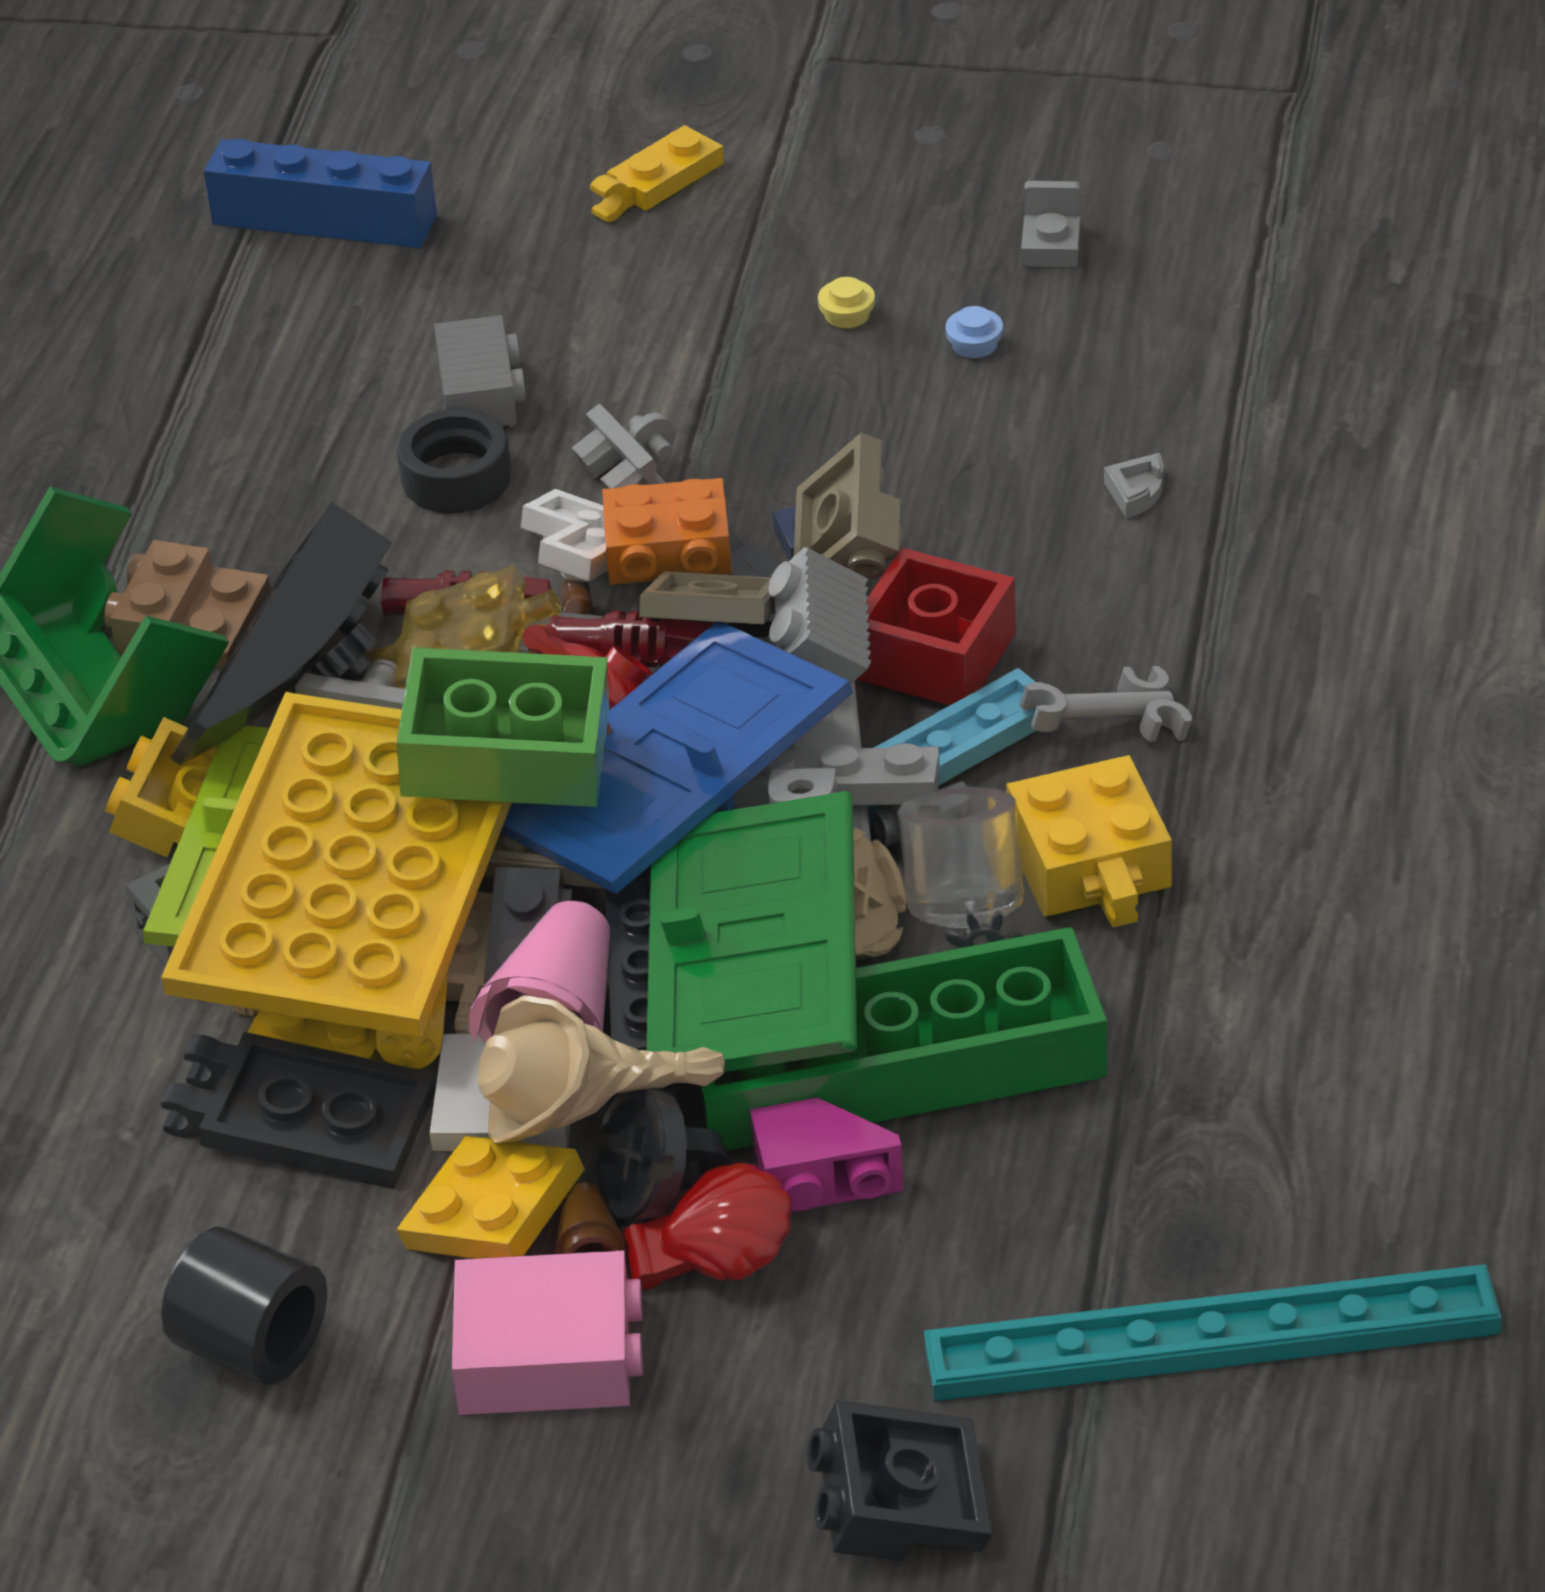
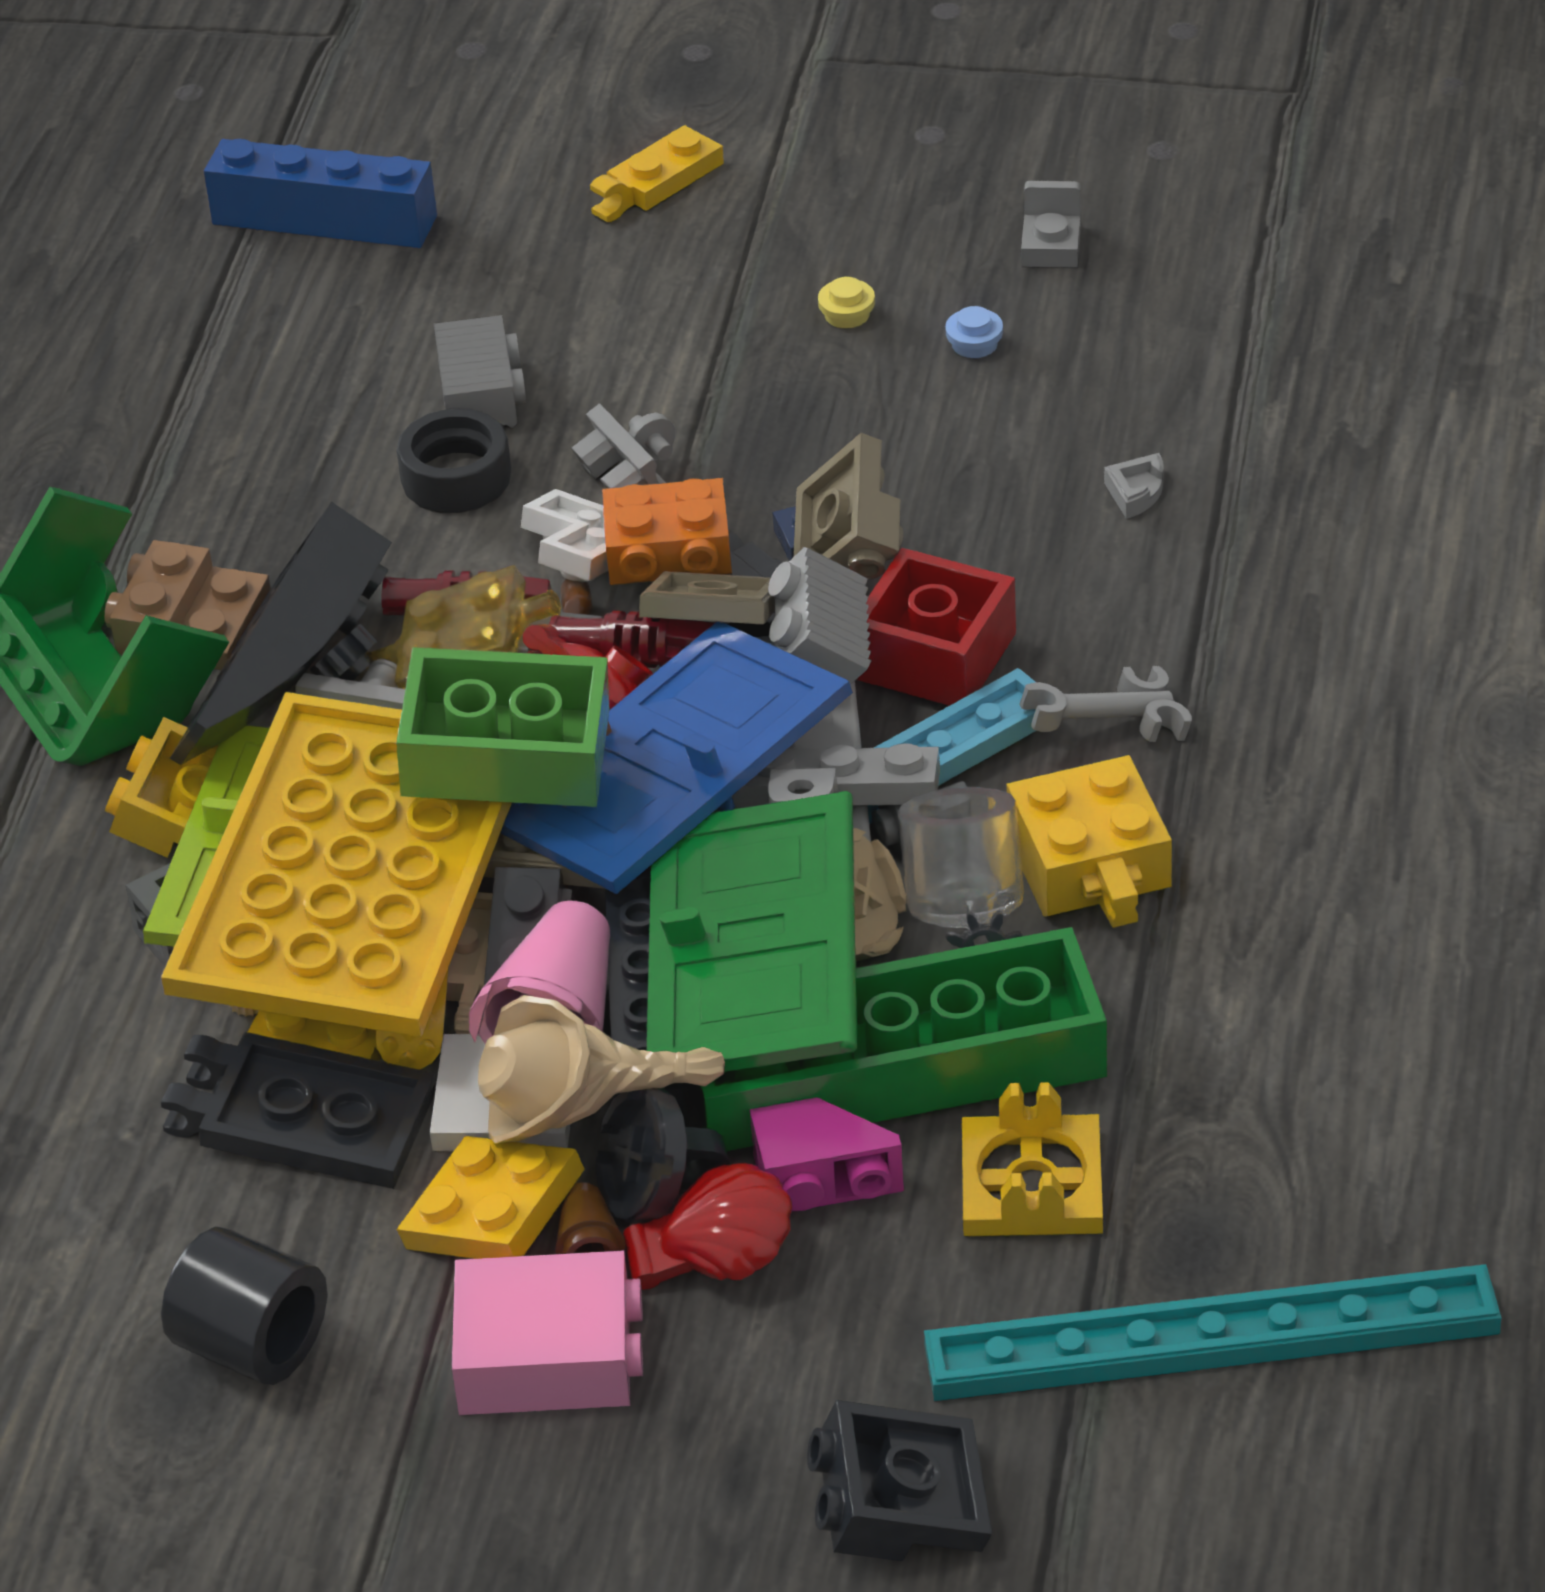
none -> yellow piece [962,1083,1103,1236]

